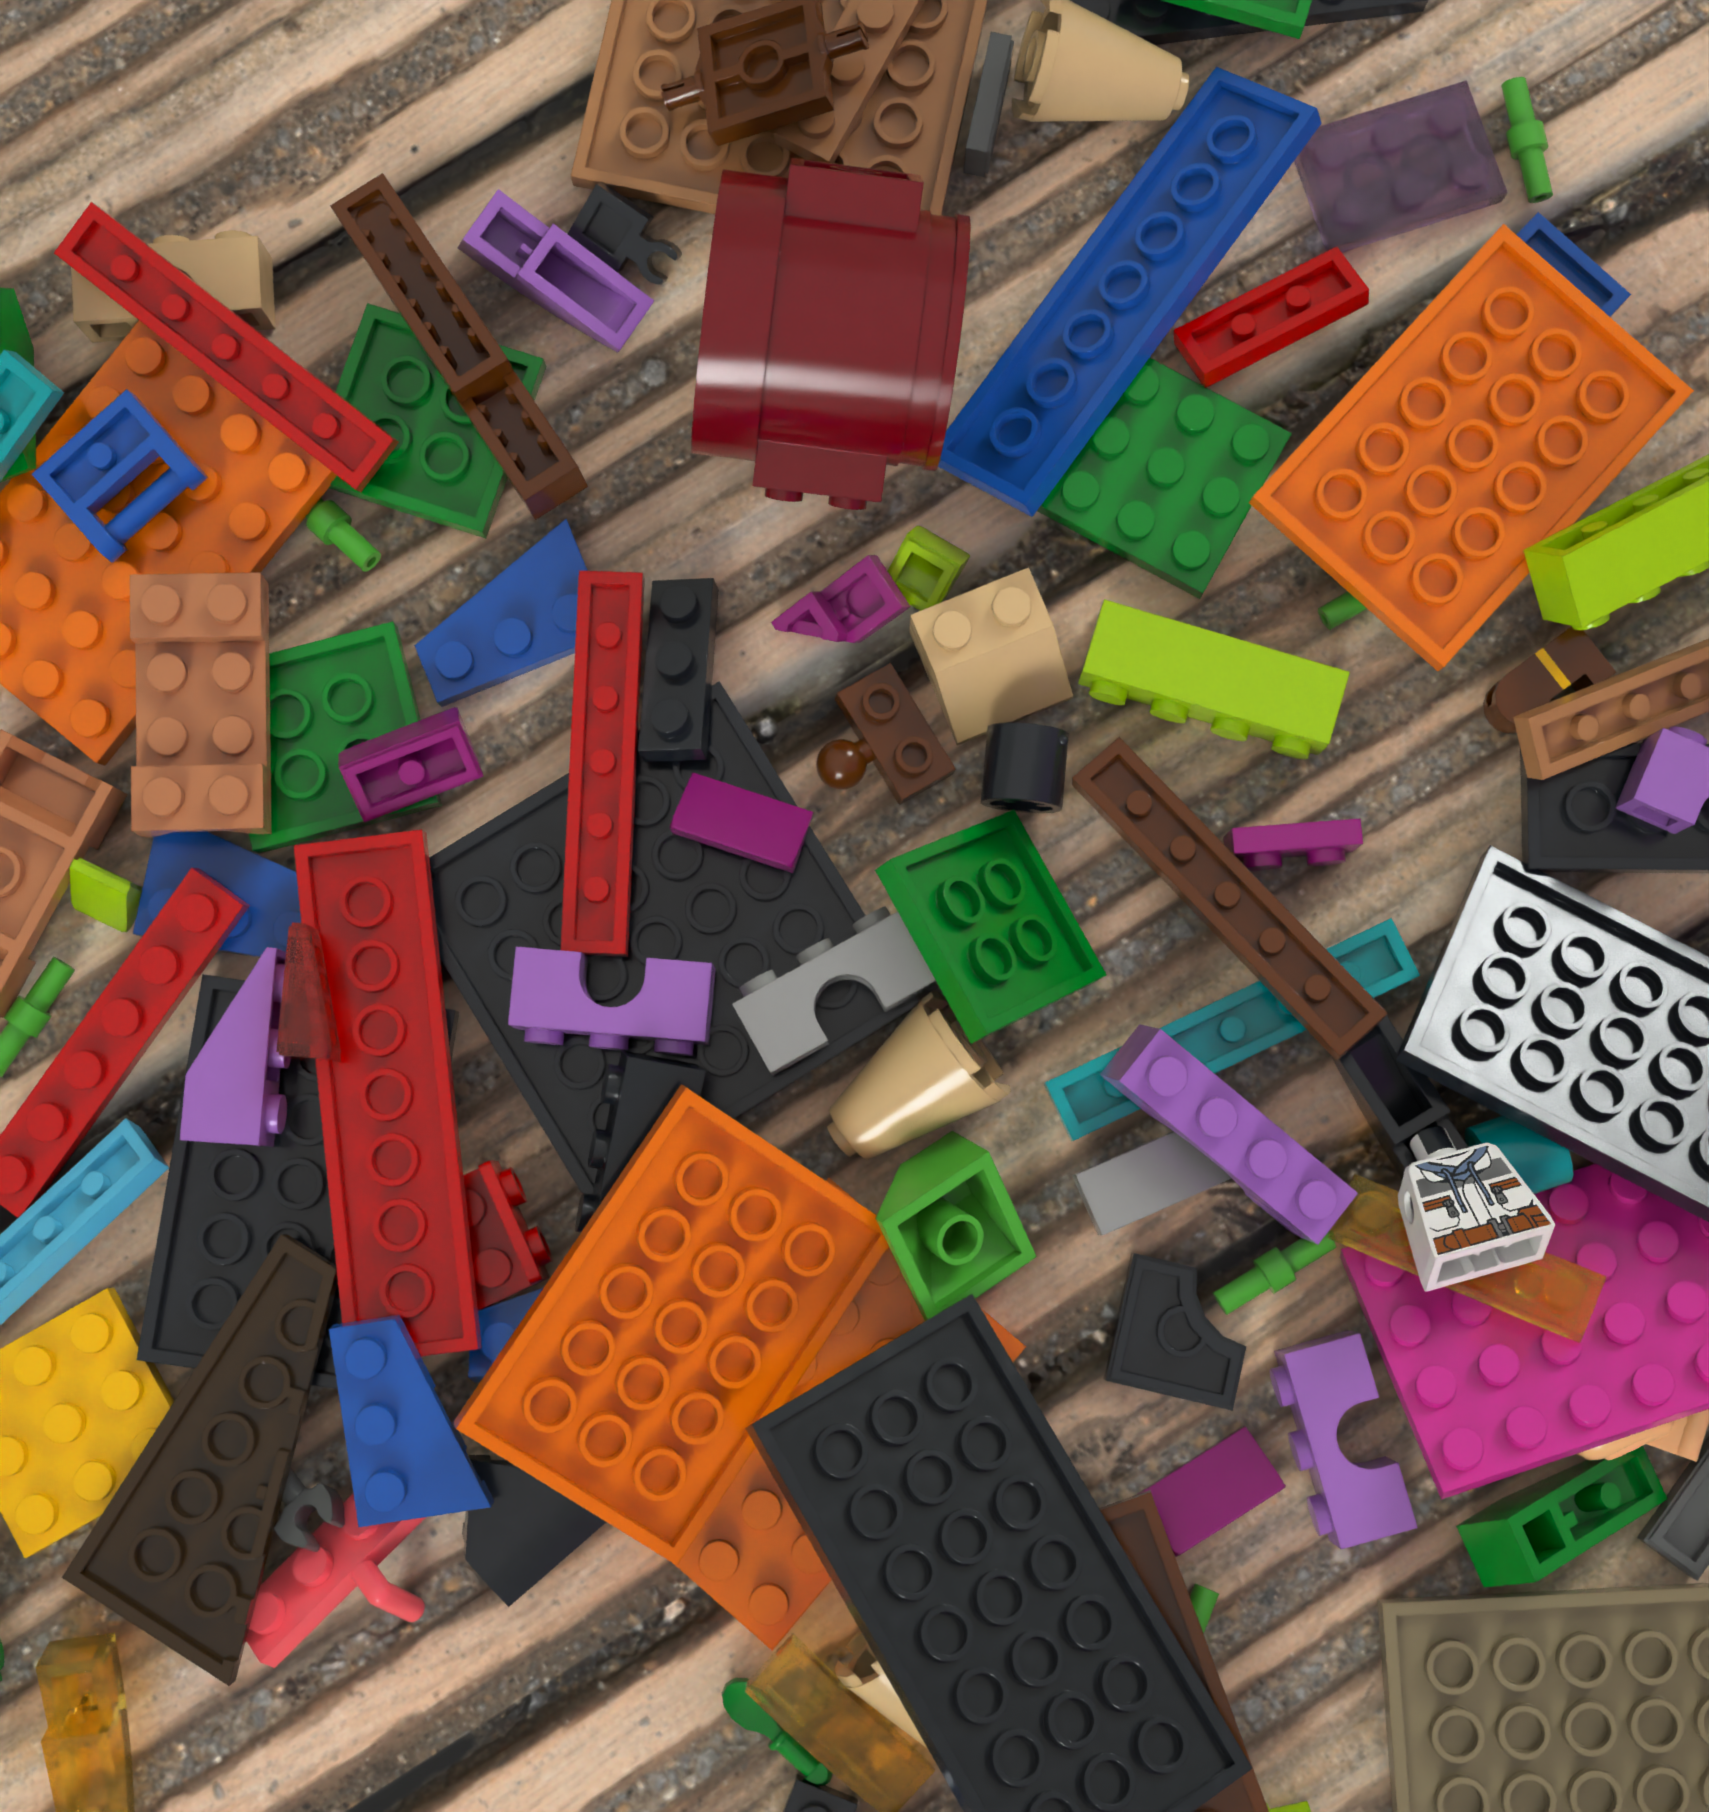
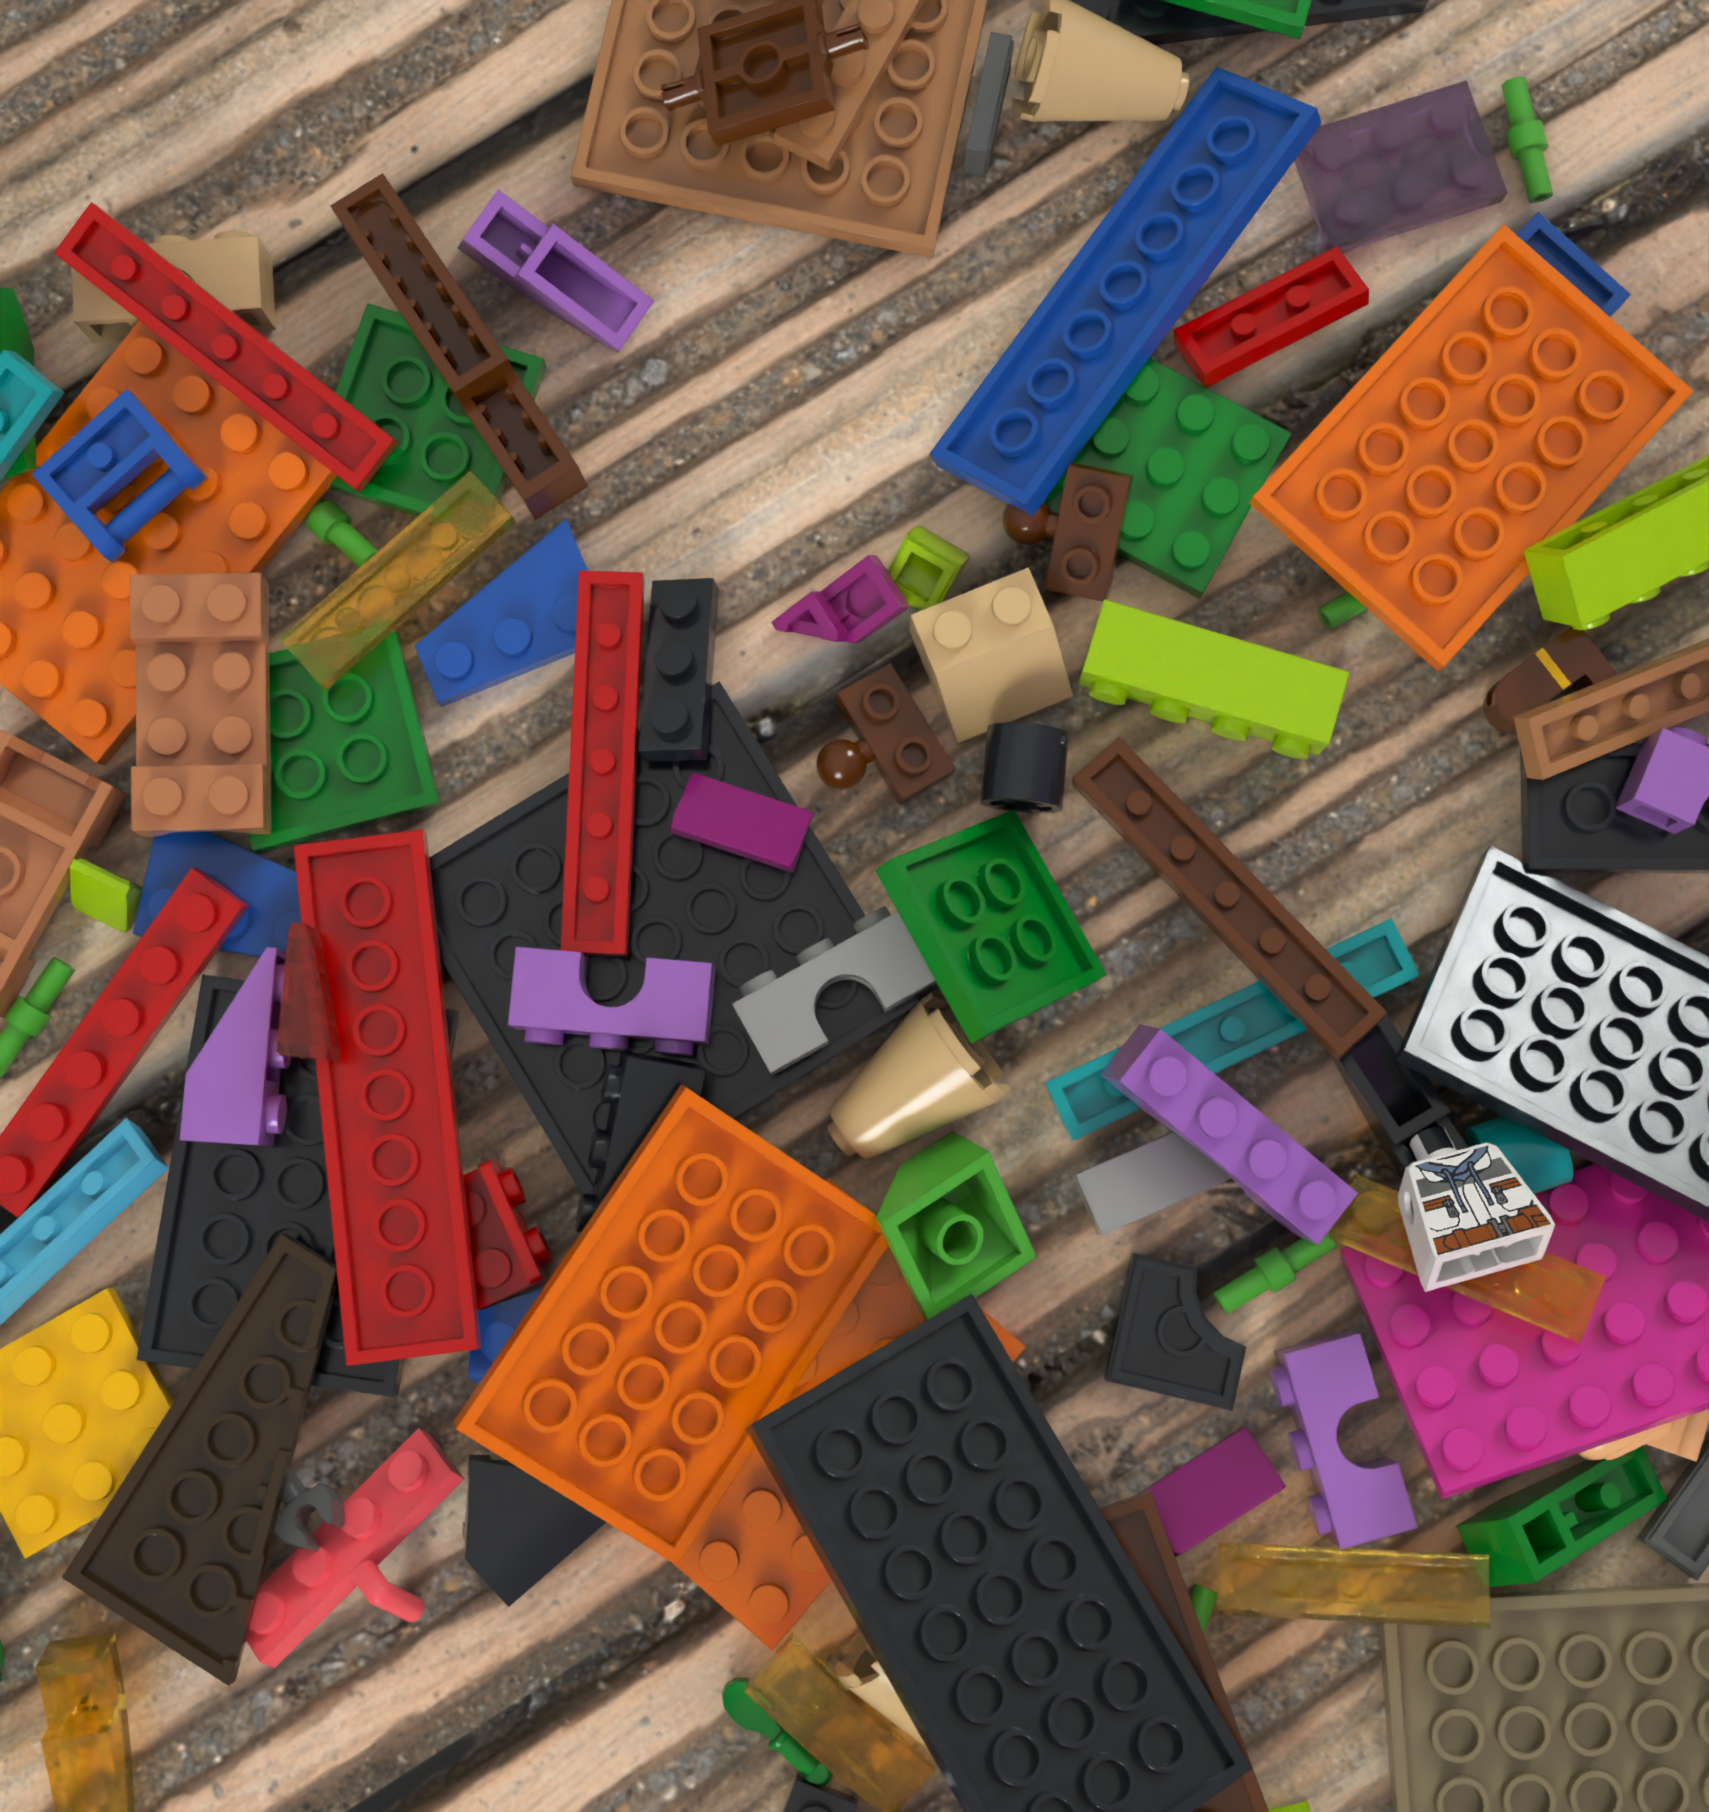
blue wing [329,1315,494,1527] -> none
magenta slope [338,707,483,823] -> none
black plate [568,182,682,284] -> none
dark red cylinder [691,158,971,510] -> none
magenta plate [1223,818,1363,871] -> none
none -> clear yellow plate [279,470,516,690]
none -> reddish brown plate [1002,463,1134,602]
none -> clear yellow plate [1217,1542,1490,1629]

